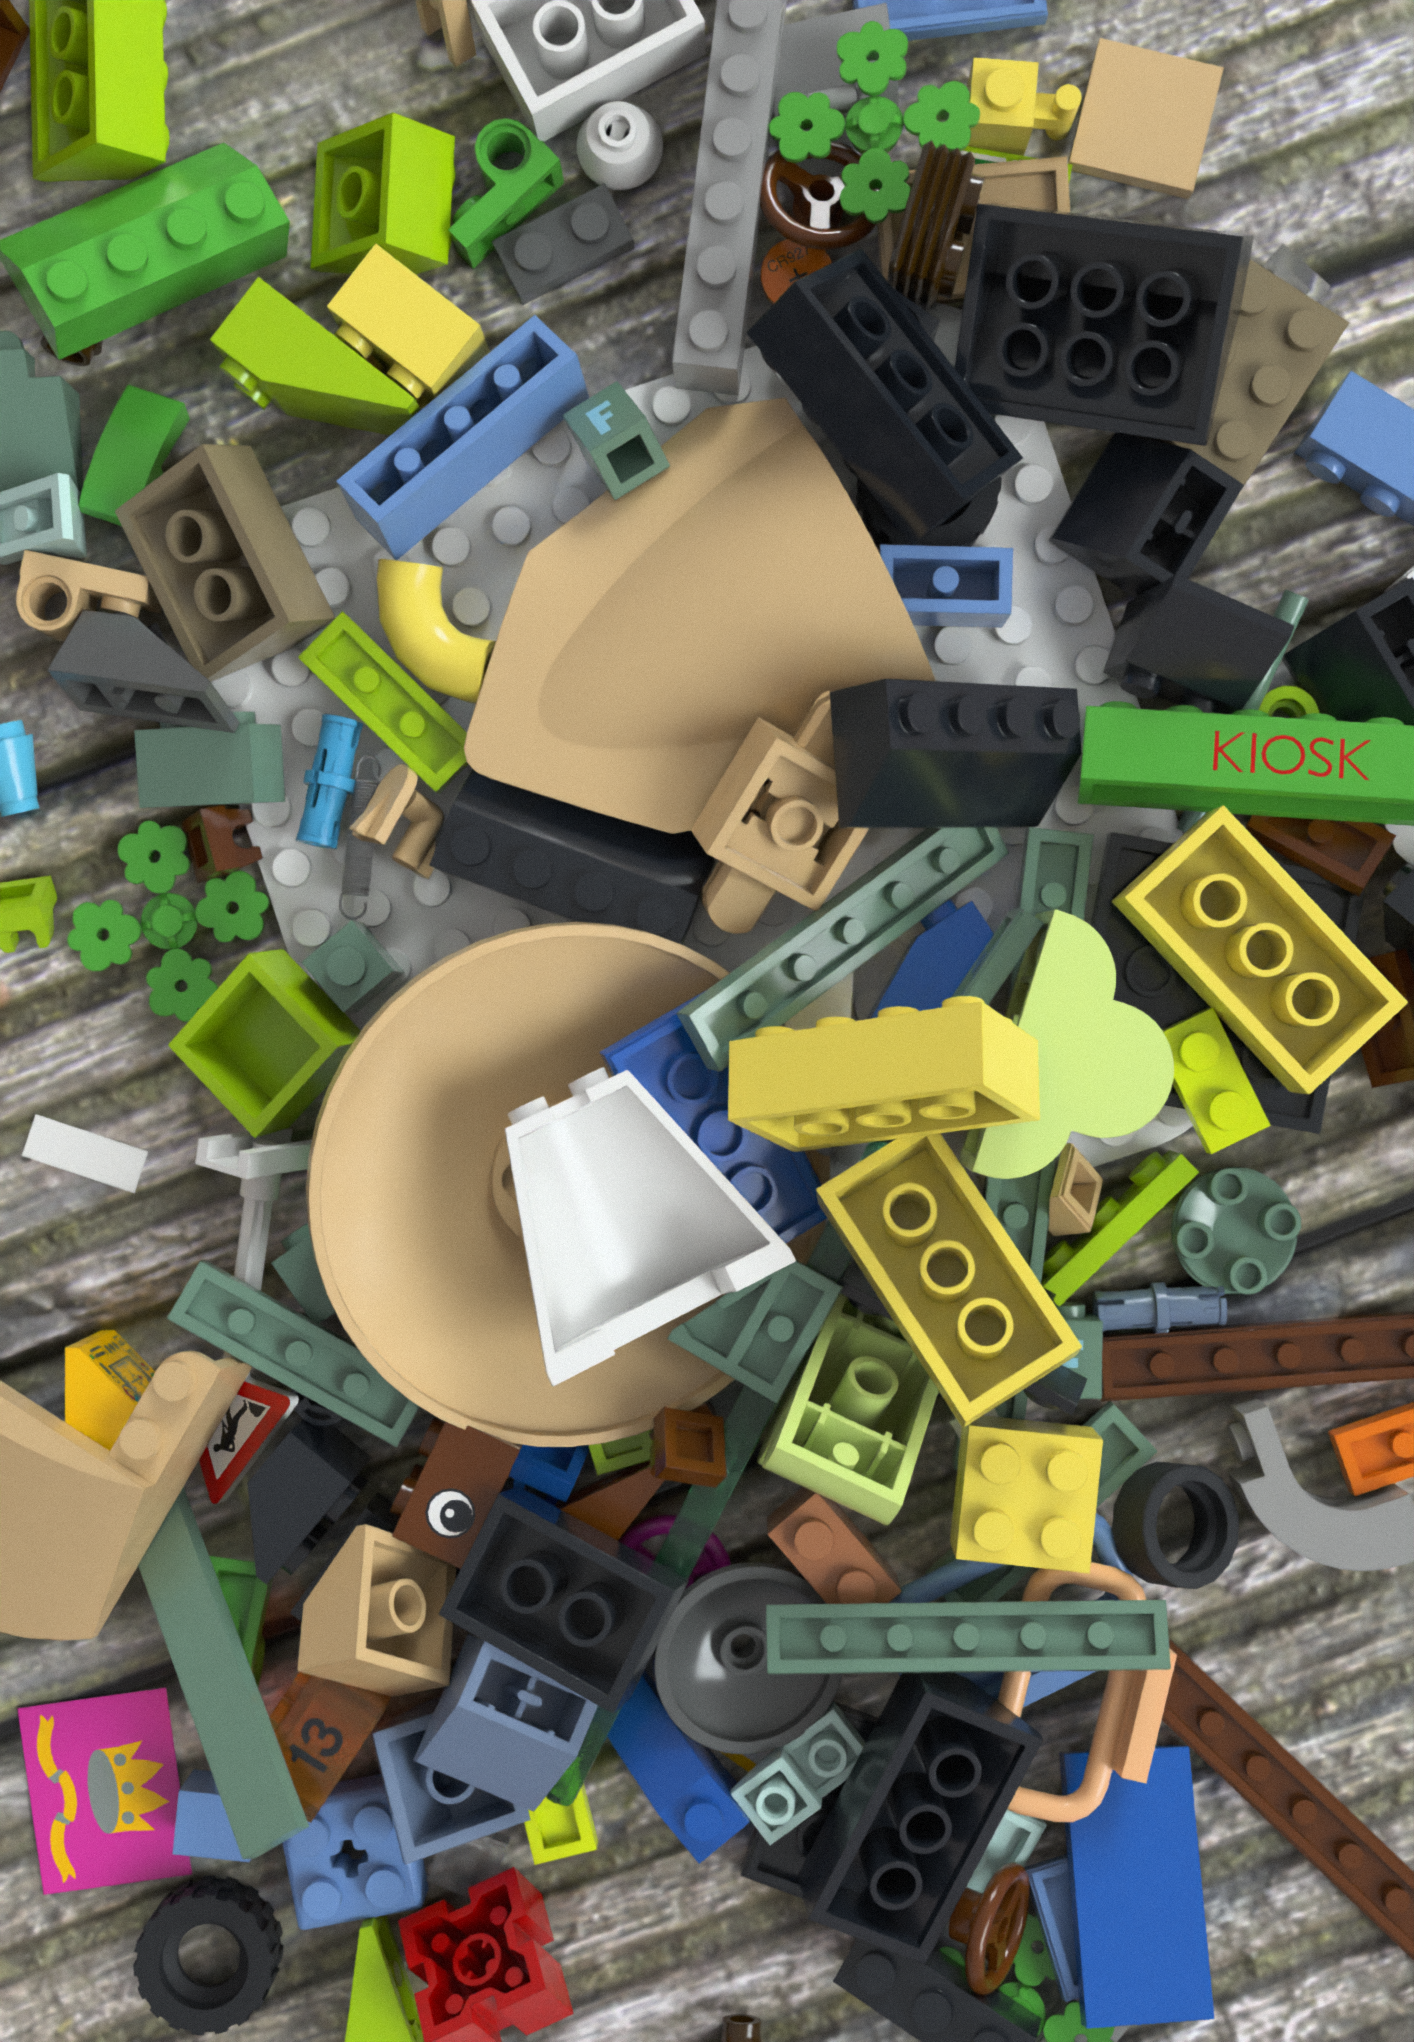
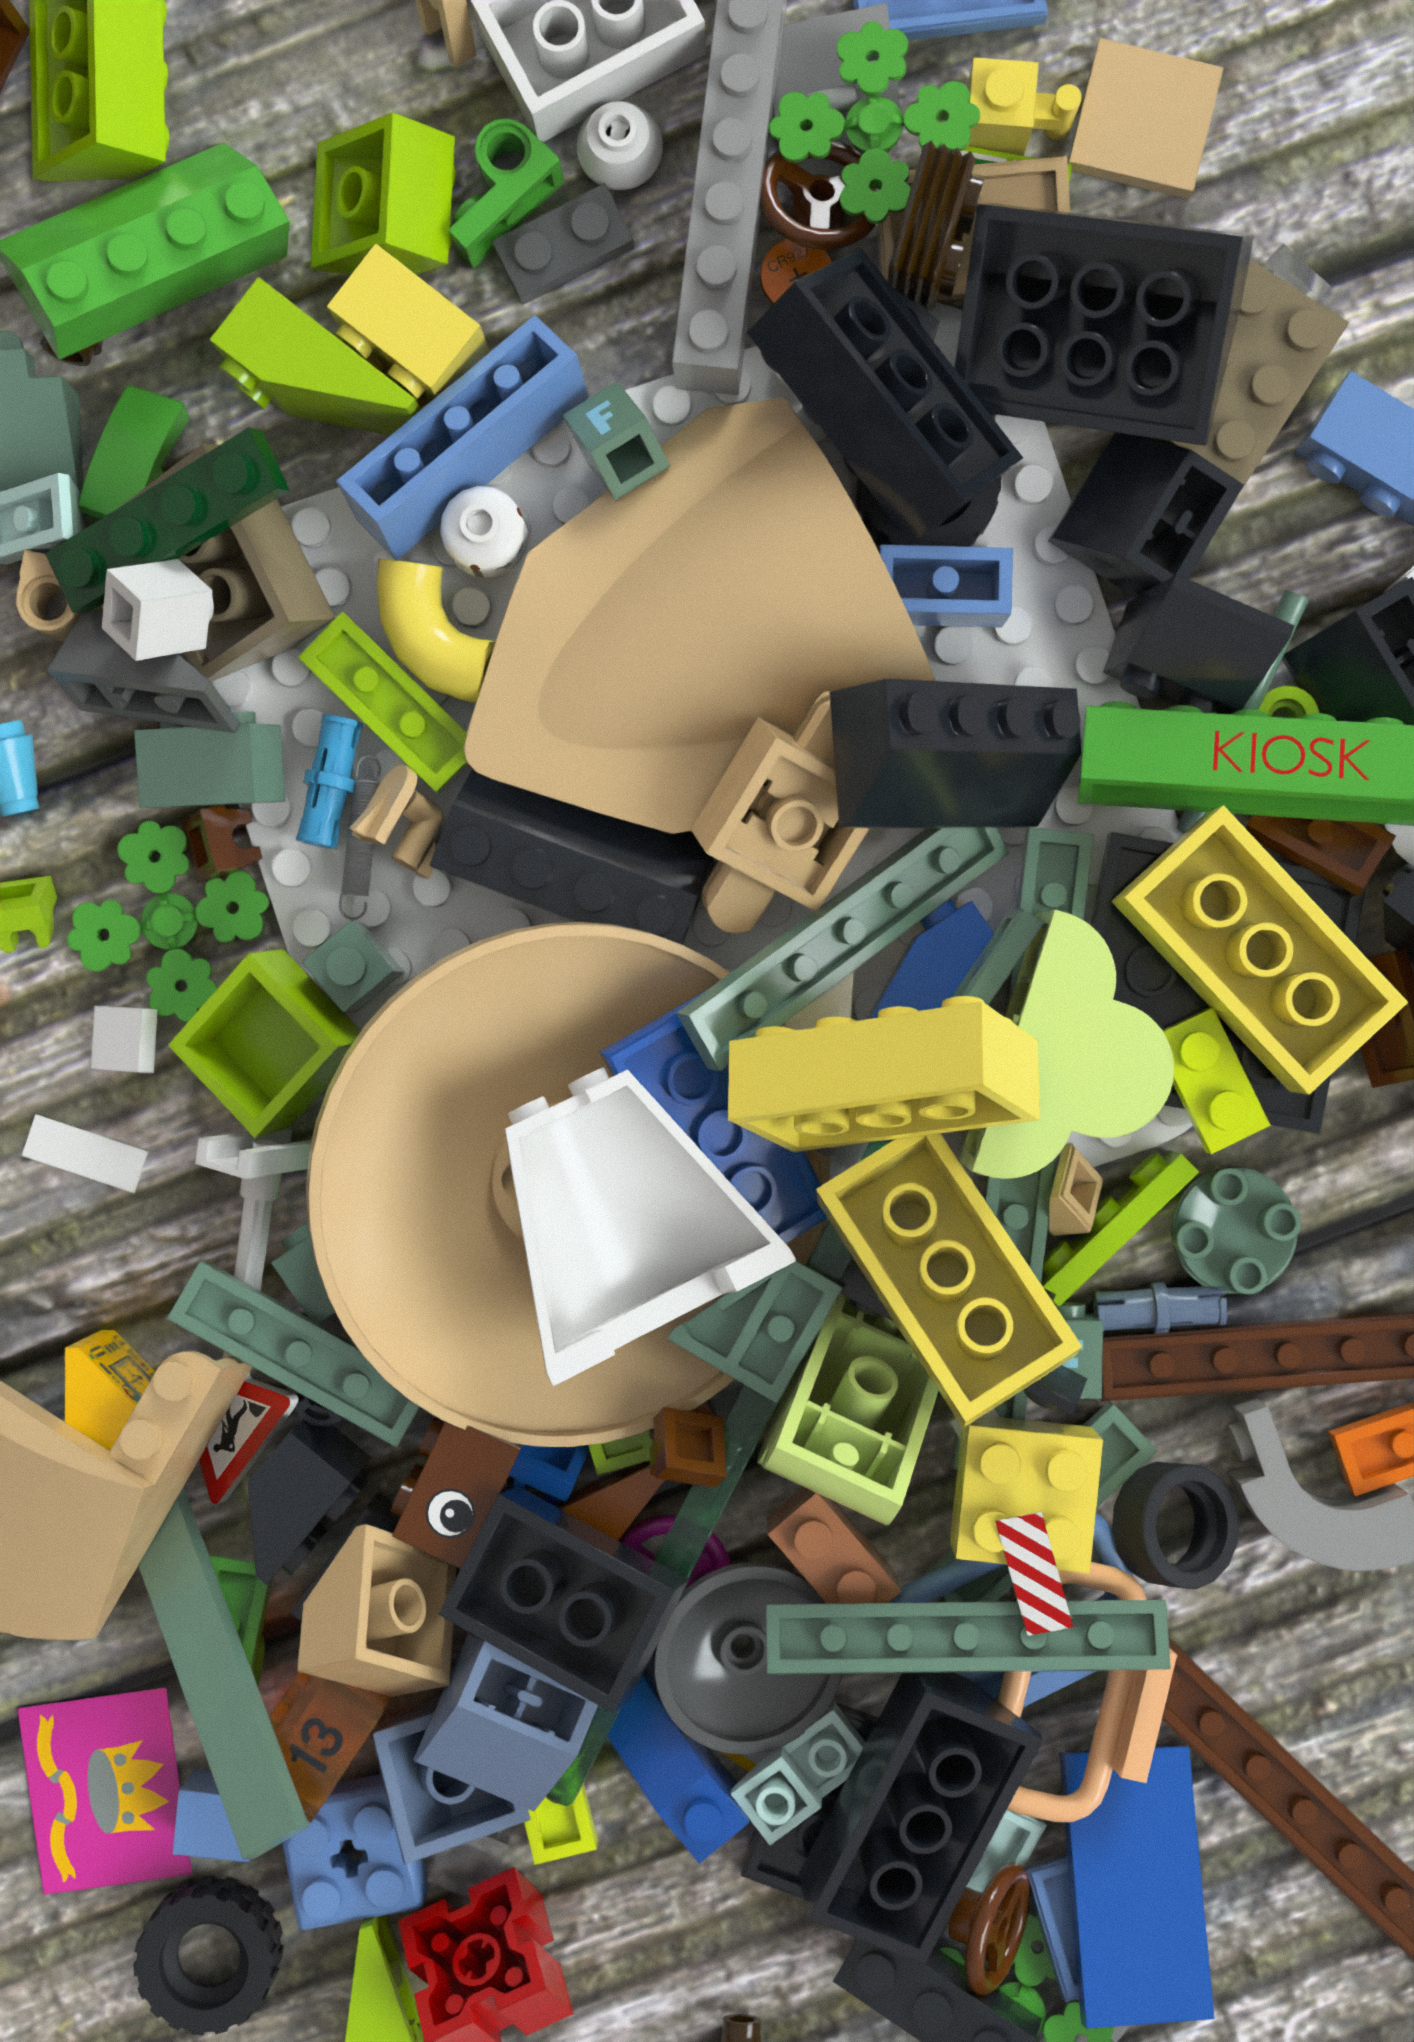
none -> dark green plate [45,427,290,613]
none -> white tile [91,1005,158,1073]
none -> white brick [102,559,214,661]
none -> white head [440,486,528,578]
none -> sticker [995,1512,1073,1636]

